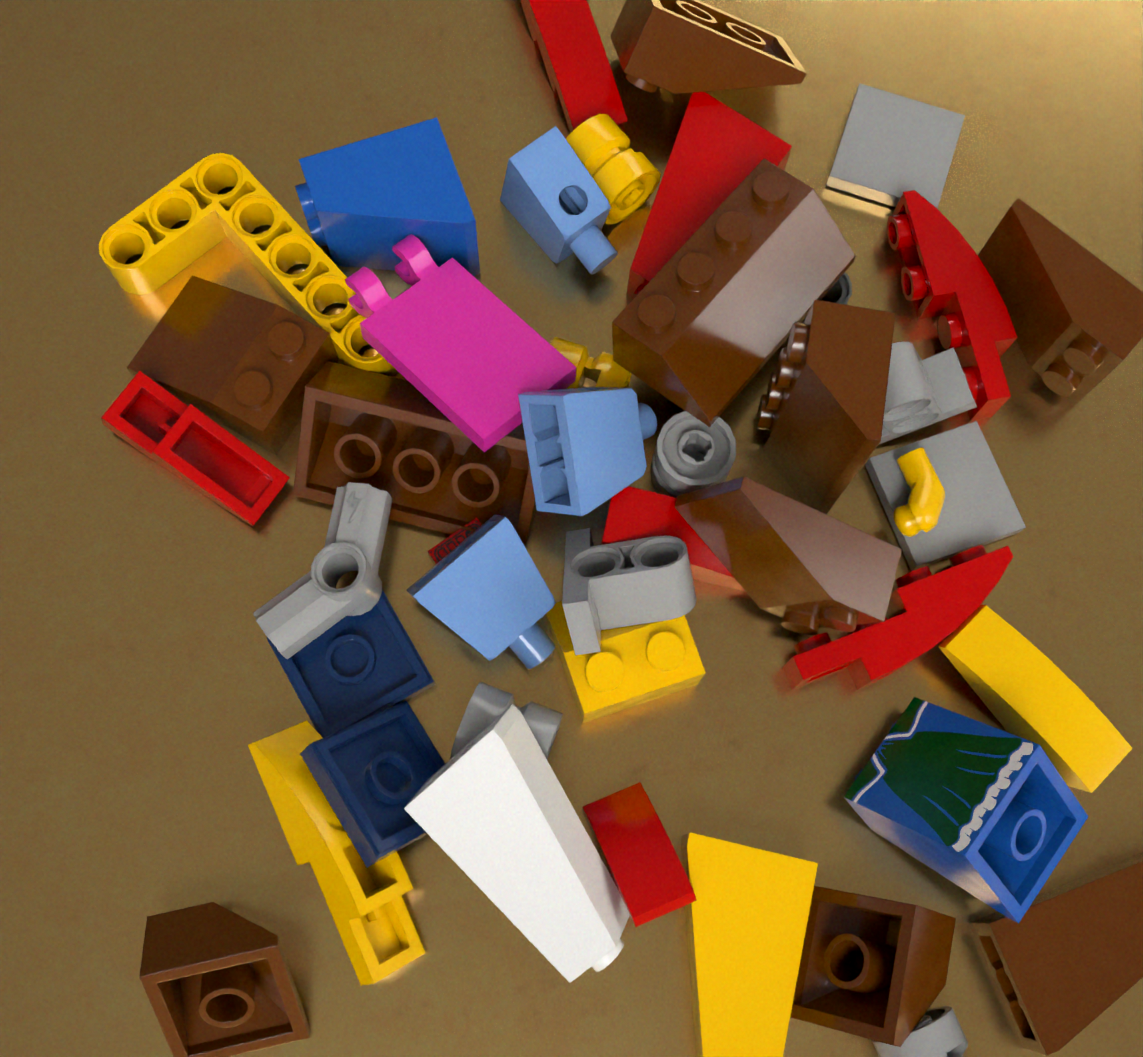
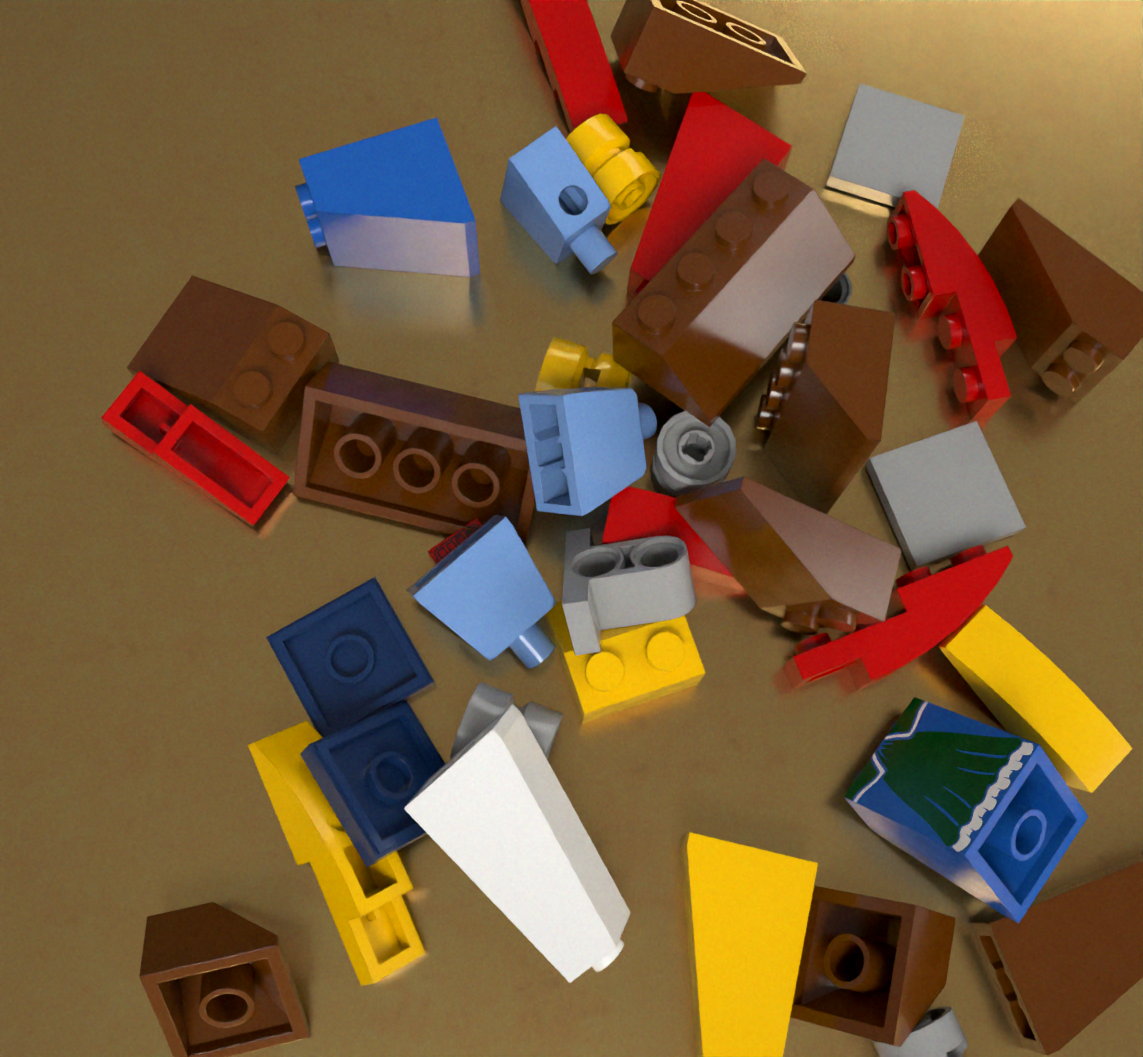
yellow beam [99,153,398,377] -> none
light grey piece [253,482,392,660] -> none
dark pink tile [345,234,576,452] -> none
red slope [583,782,697,927] -> none
light grey tile [878,342,977,445] -> none
yellow arm [893,447,945,537] -> none

